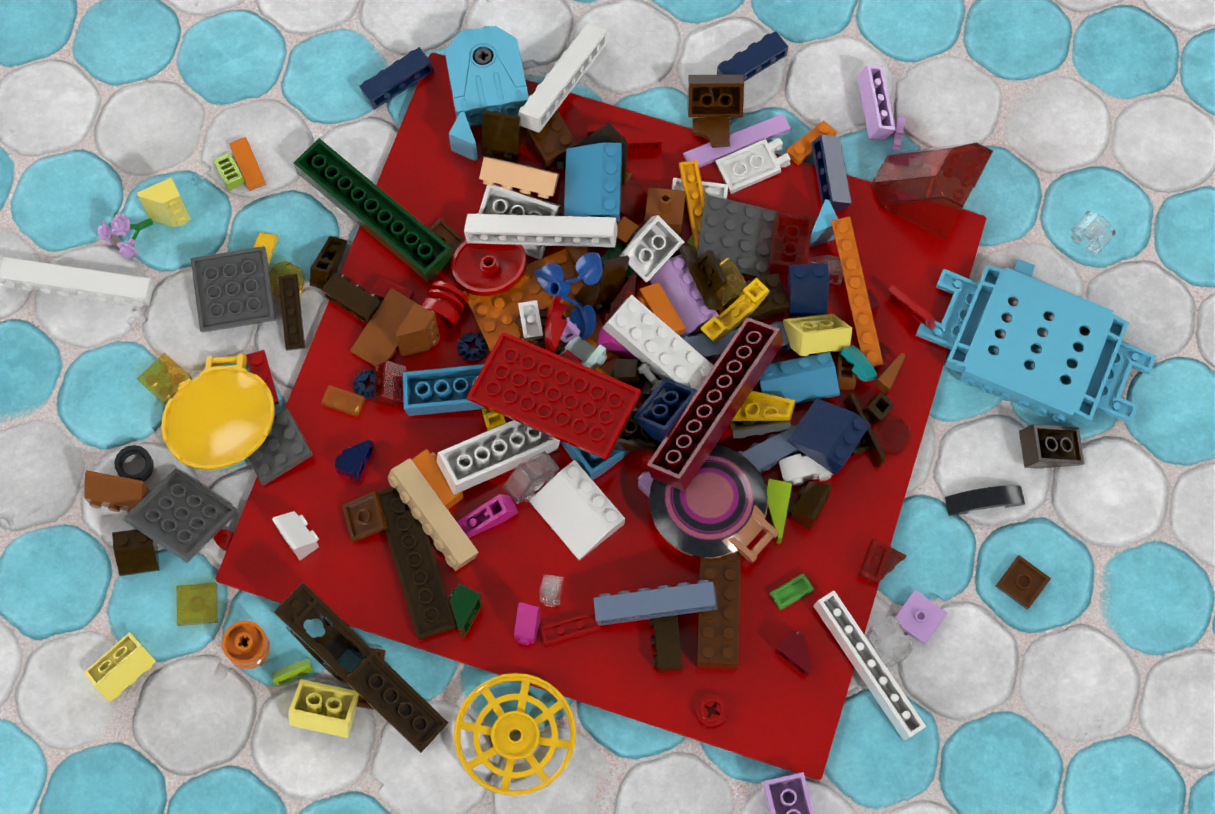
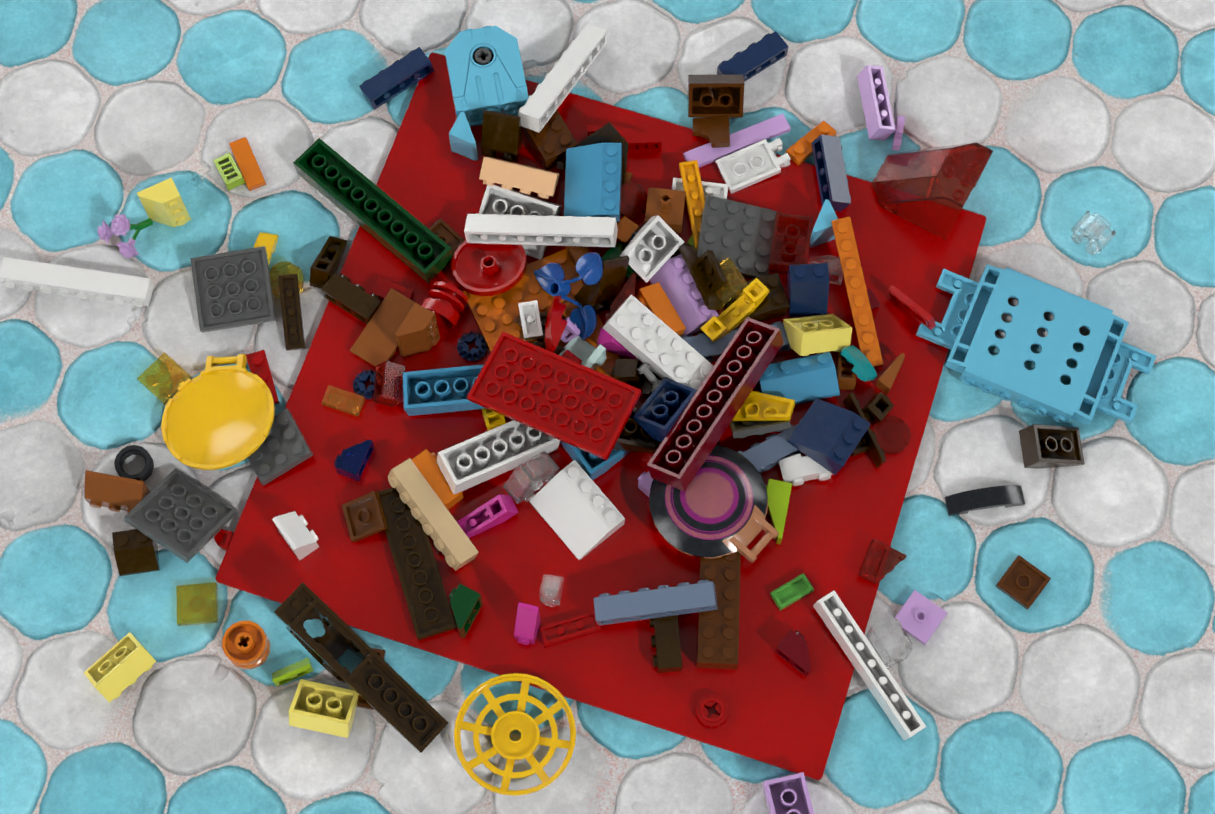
dark brown slope [789,481,832,530] -> none
medium azure tile [1013,259,1035,277] -> none

